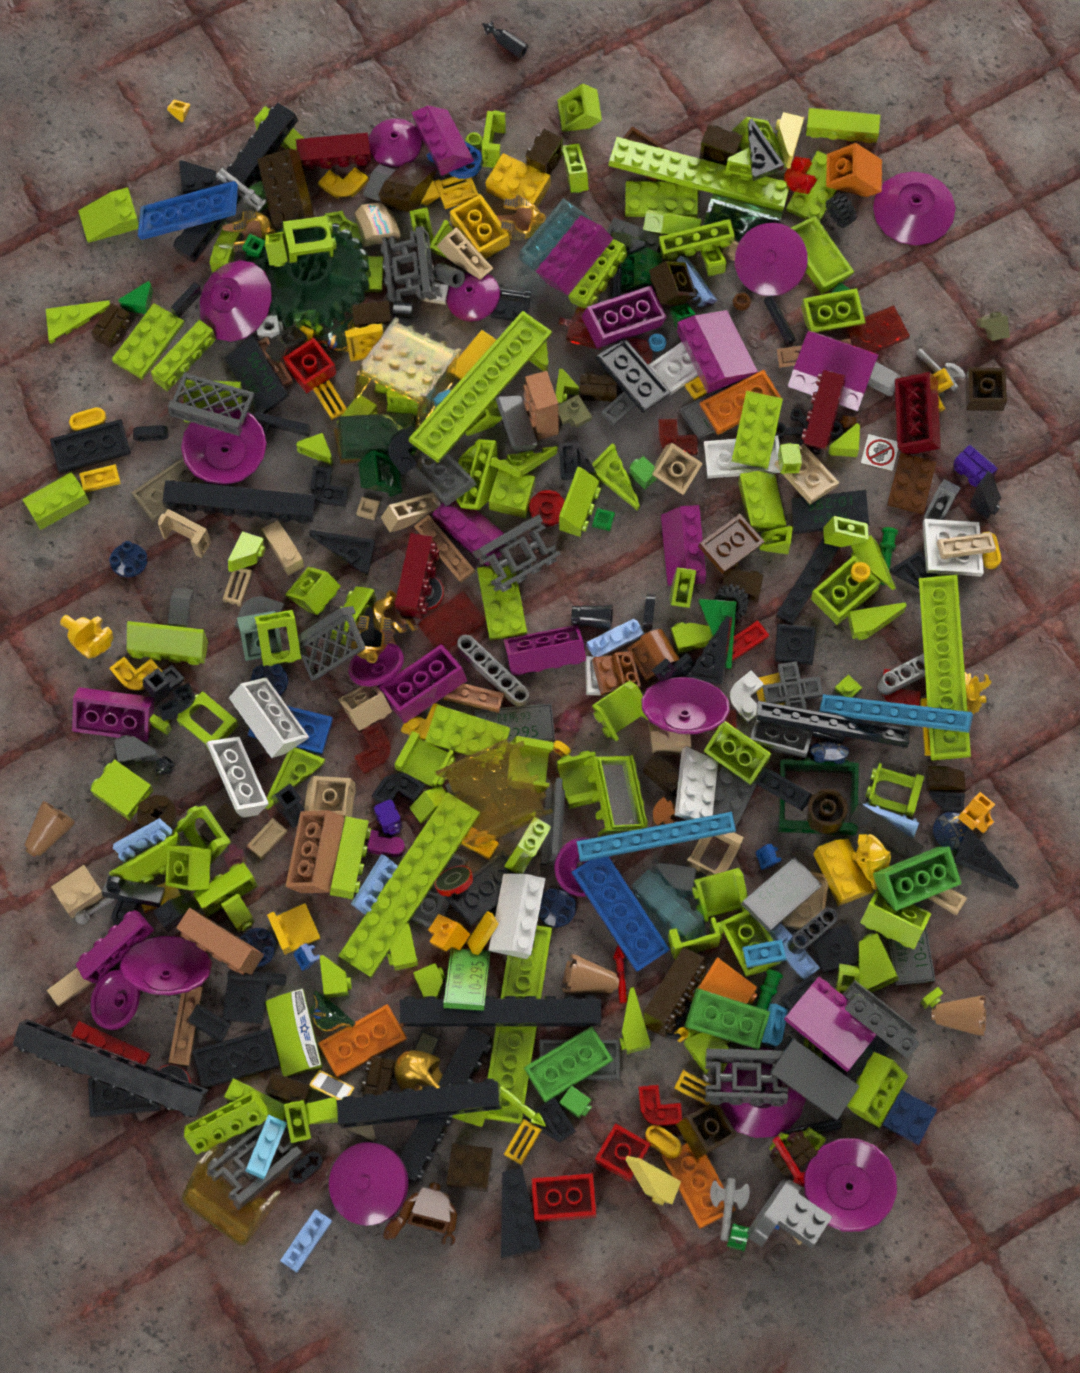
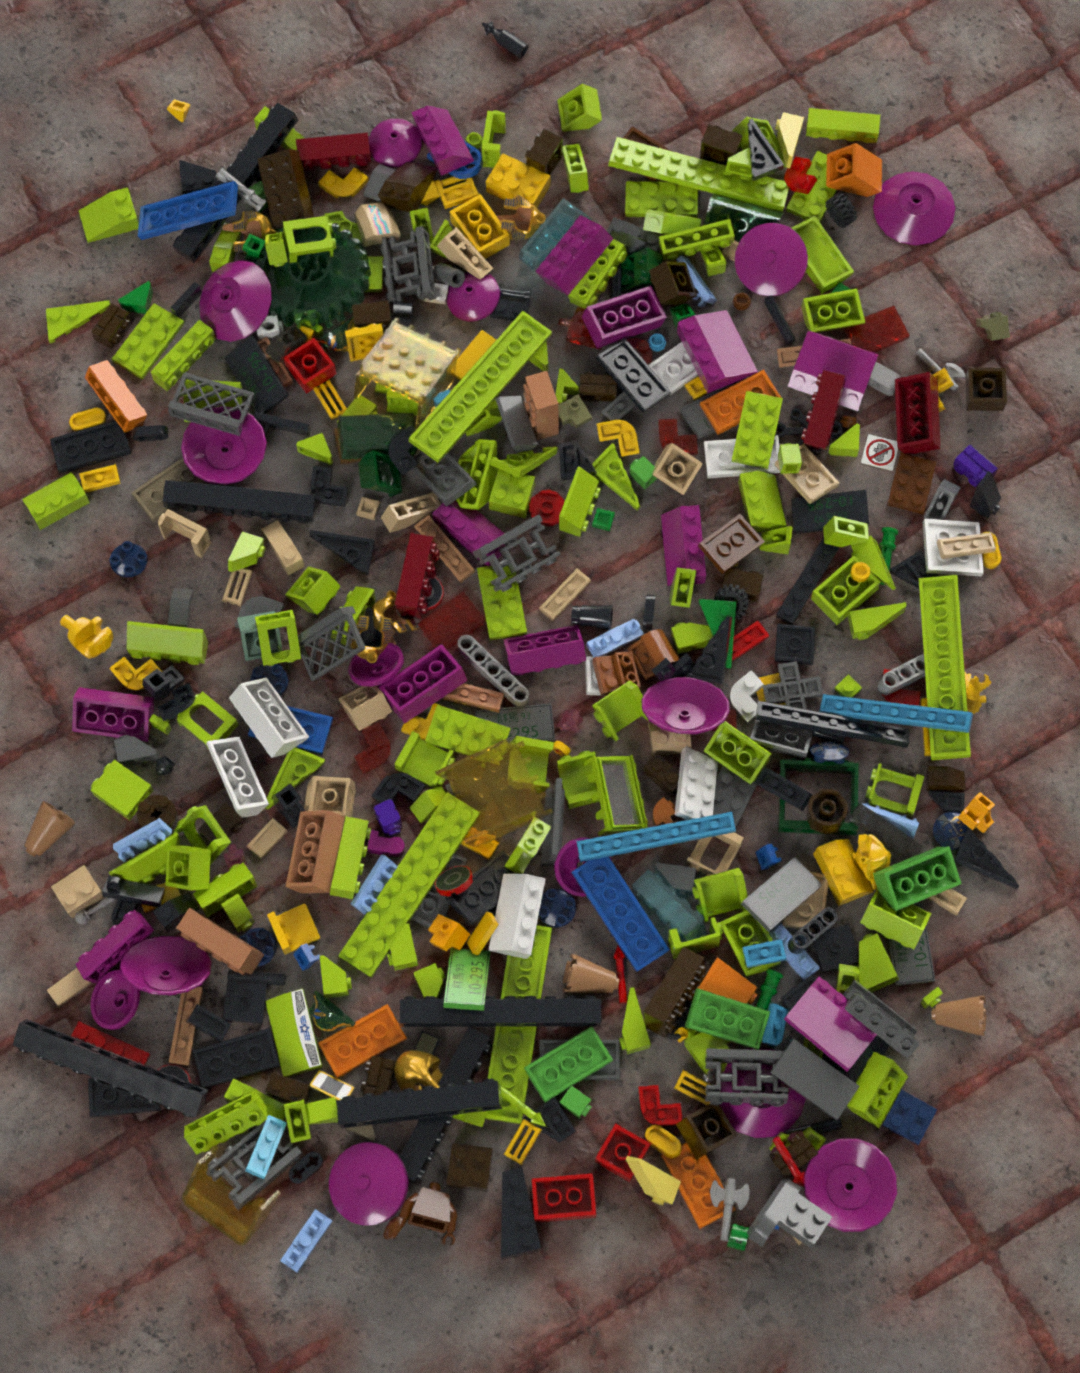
none -> brick [85,360,147,433]
none -> tan tile [539,568,591,622]
none -> yellow plate [596,420,640,457]

